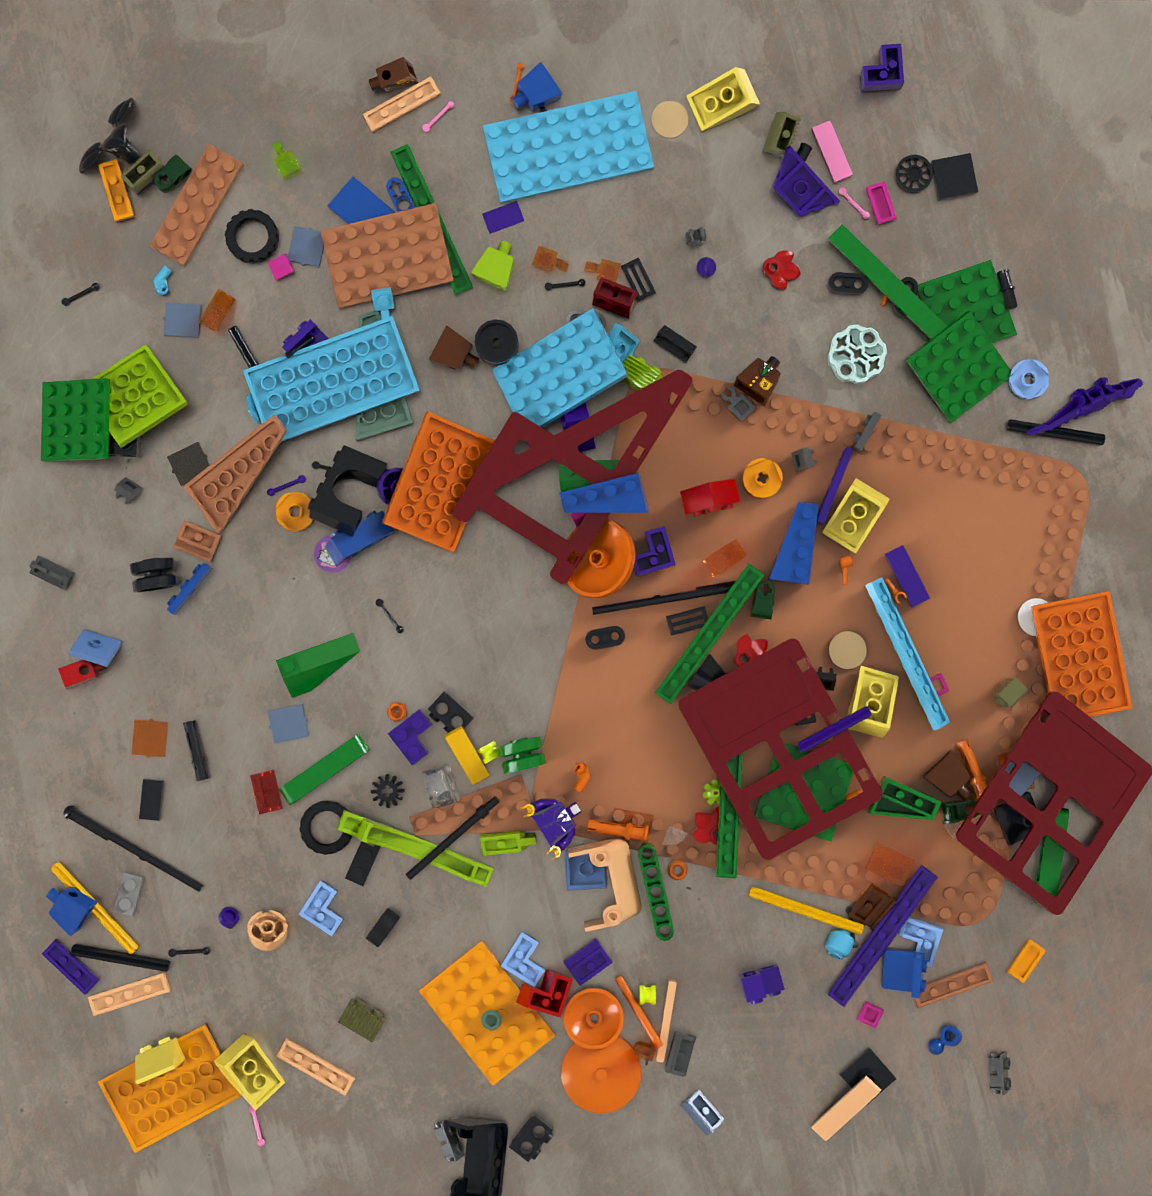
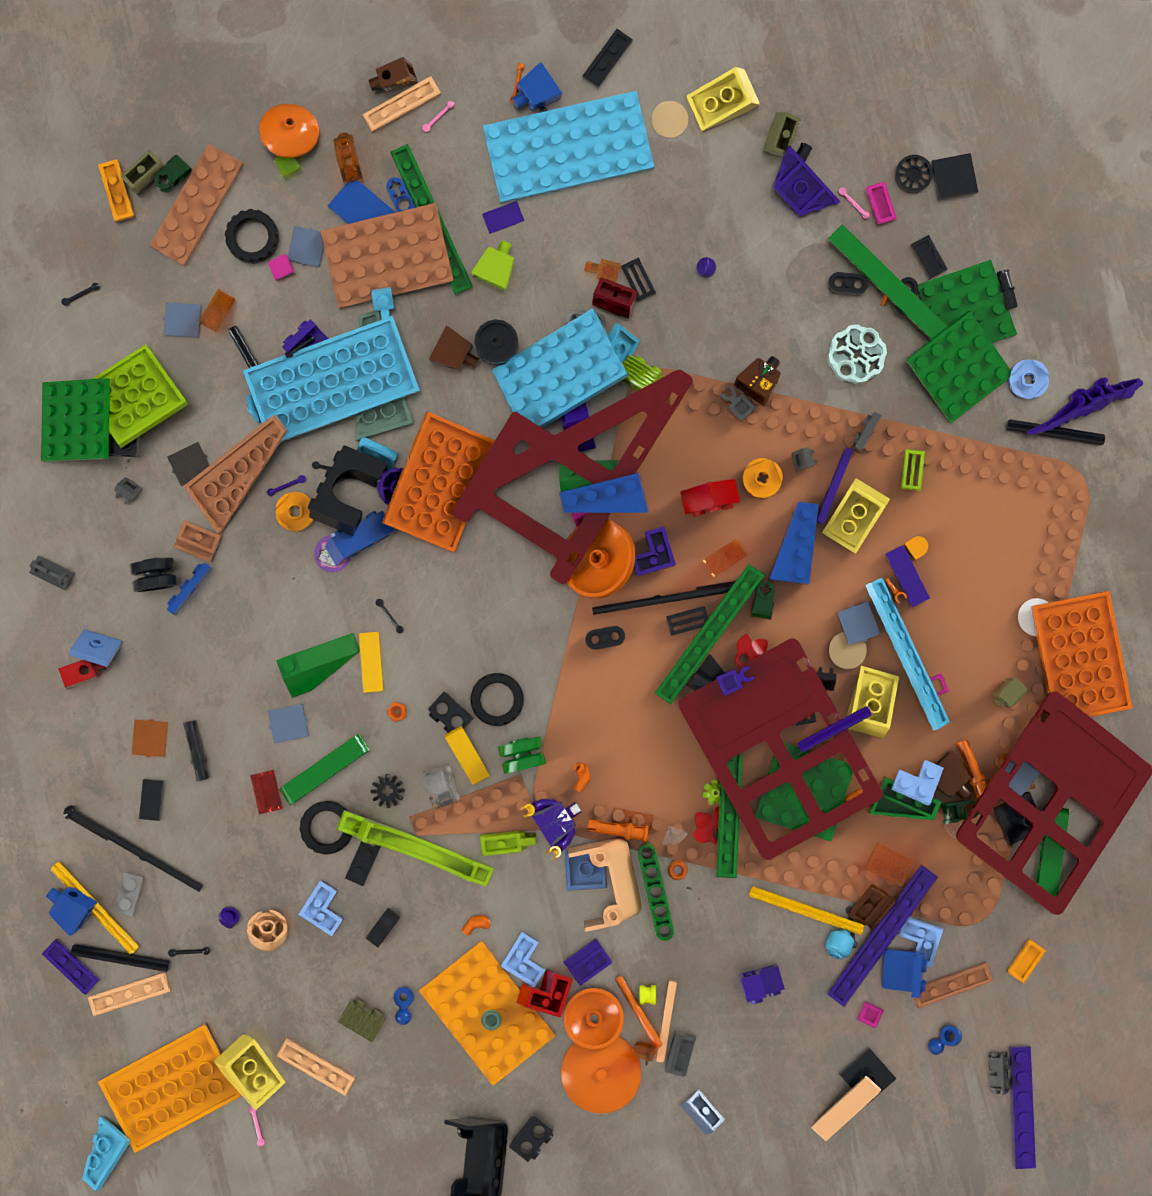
black plant [79,98,140,173] -> none
light yellow slope [135,1036,185,1085] -> none
medium azure arm [154,265,172,295] -> none
dark purple brick [388,709,433,765] -> none
black bar [406,796,500,880] -> none
dark grey hinge [434,1117,465,1162] -> none
neon yellow wheel [477,741,500,764] -> none
clear orange plate [532,246,569,272] -> none
black hinge [545,279,586,291] -> none
black hinge [654,325,697,363] -> none
dark grey plate [685,227,706,246] -> none
red plate [763,250,801,290] -> none
bright pink tile [811,121,853,183] -> none
orange hand [840,556,853,585] -> none
dark purple brick [860,44,904,92] -> none
none -> medium azure wing [82,1117,131,1191]
none -> orange dish [259,104,319,158]
none -> clear orange torso [333,133,363,183]
none -> medium azure plate [357,437,399,470]
none -> yellow tile [359,632,384,693]
none -> blue plate [393,987,414,1025]
none -> orange arm [461,915,491,936]
none -> black tyre [470,673,524,726]
none -> black tile [582,29,633,89]
none -> dark purple plate [716,666,754,696]
none -> sand blue piece [837,602,880,645]
none -> light blue plate [891,760,944,805]
none -> lime tile [900,449,925,491]
none -> light orange tile [904,536,928,560]
none -> black tile [911,235,948,280]
none -> dark purple plate [1009,1046,1036,1169]

